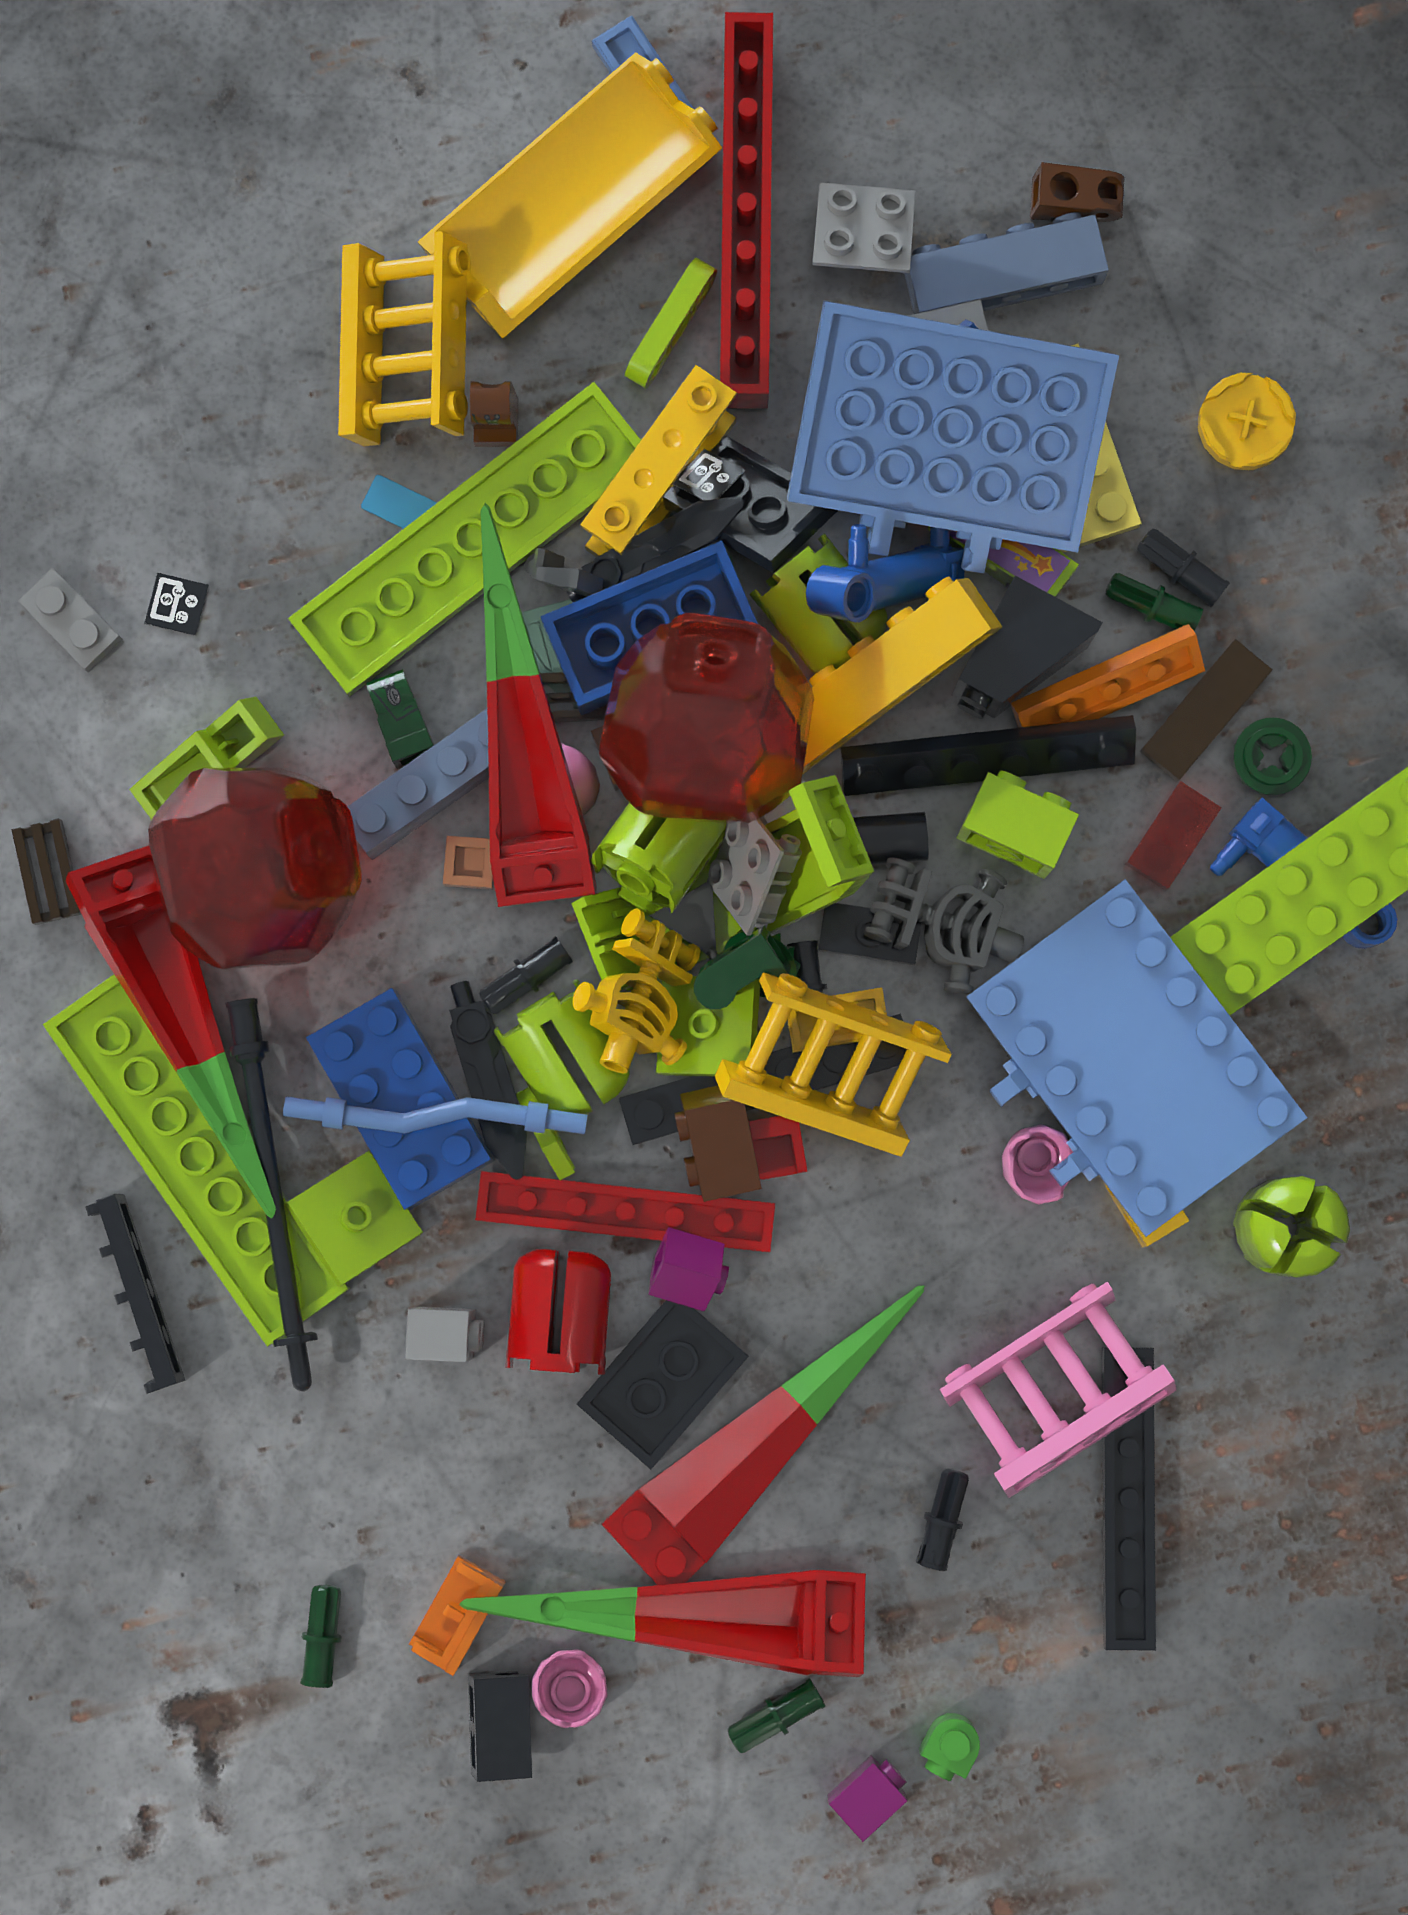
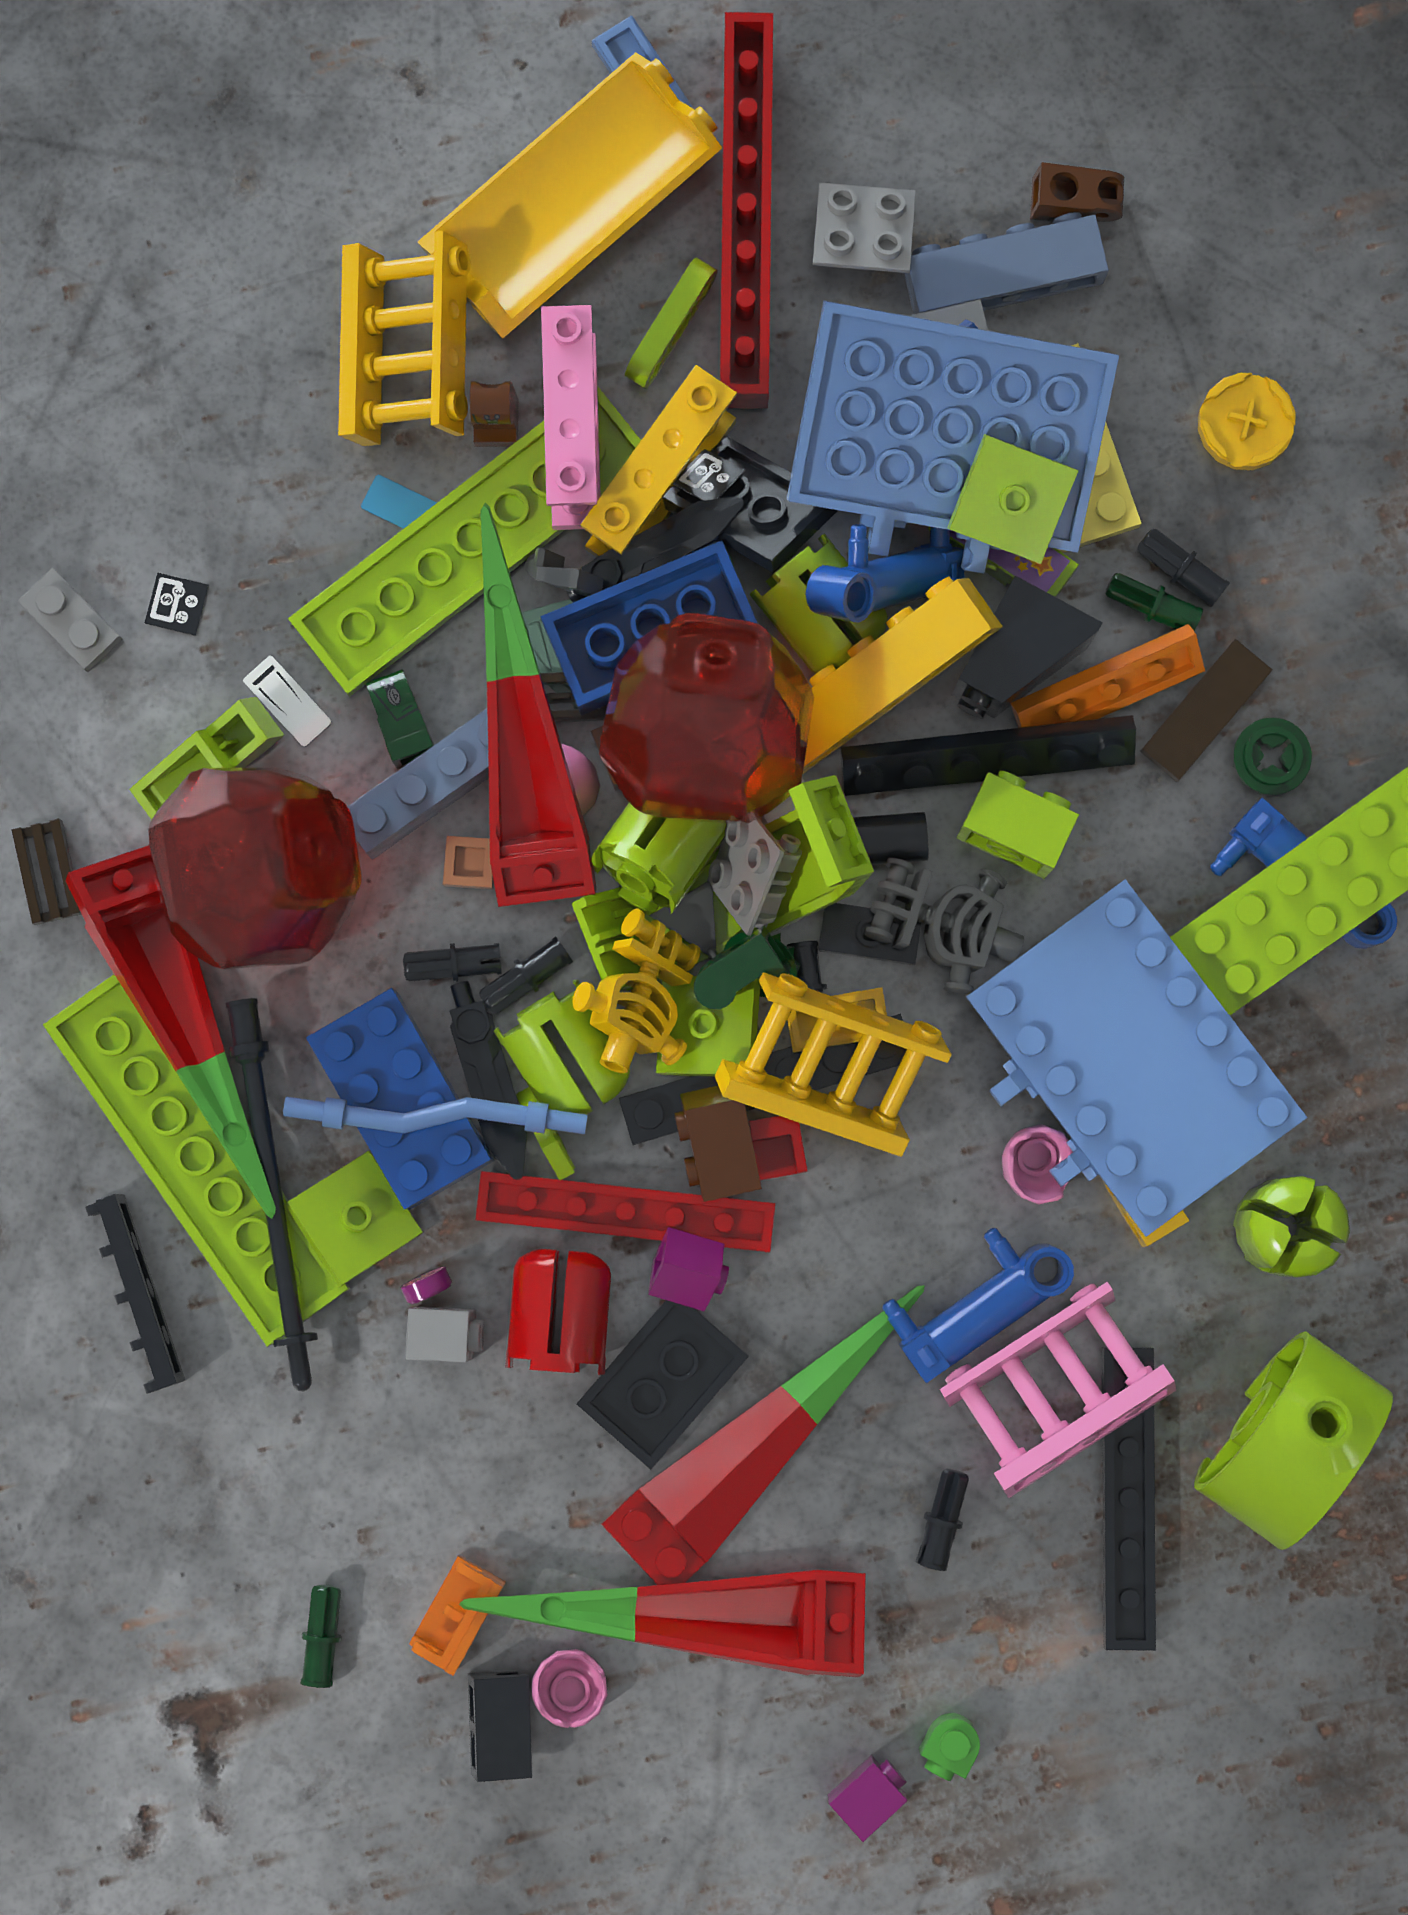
dark green axle [727,1678,826,1753] -> none
clear red plate [1125,781,1222,891] -> none
none -> white sticker [243,656,331,747]
none -> magenta tile [400,1266,452,1305]
none -> black axle [403,943,502,982]
none -> bright pink fence [541,305,601,530]
none -> blue piece [882,1228,1074,1383]
none -> lime plate [947,434,1078,564]
none -> lime animal [1194,1331,1393,1550]

